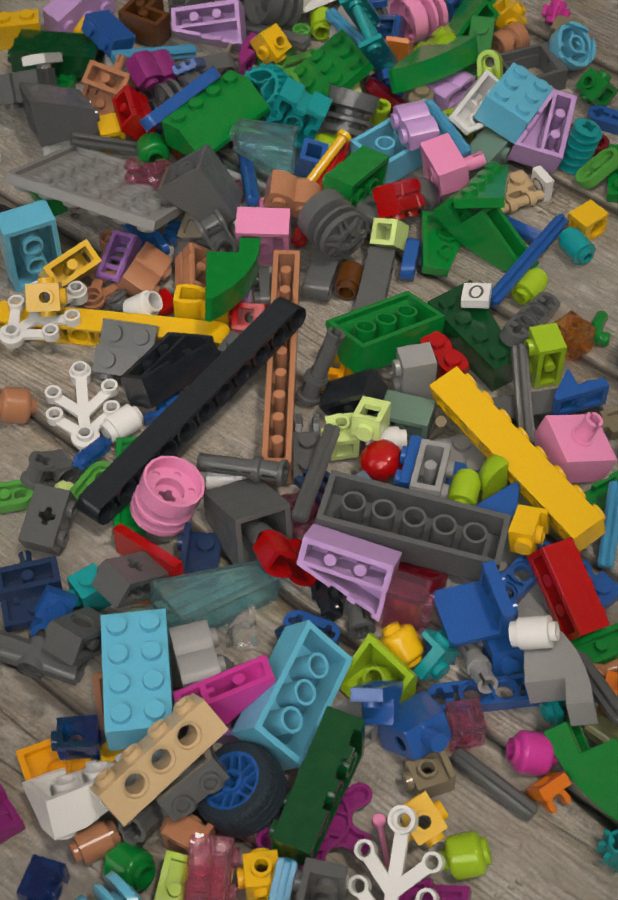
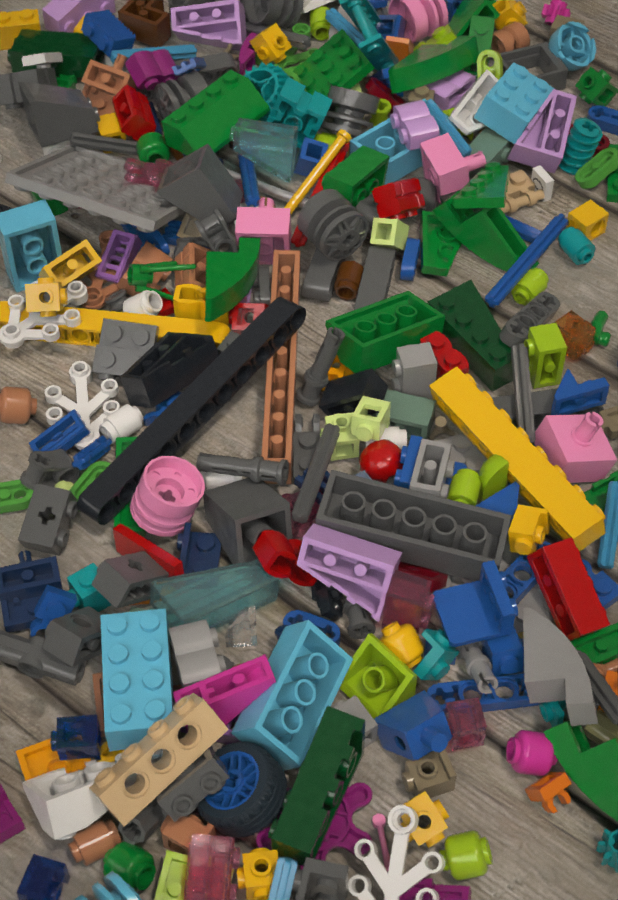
blue beam [139,66,221,132] -> none
nougat brick [263,170,321,219] -> none
blue slope [351,680,403,725] -> none
dark grey axle [451,747,538,821] -> none
white tile [461,283,492,309] -> none
white brick [509,615,560,650] -> none
none -> blue tile [29,409,91,452]
none -> green plant [127,261,196,301]

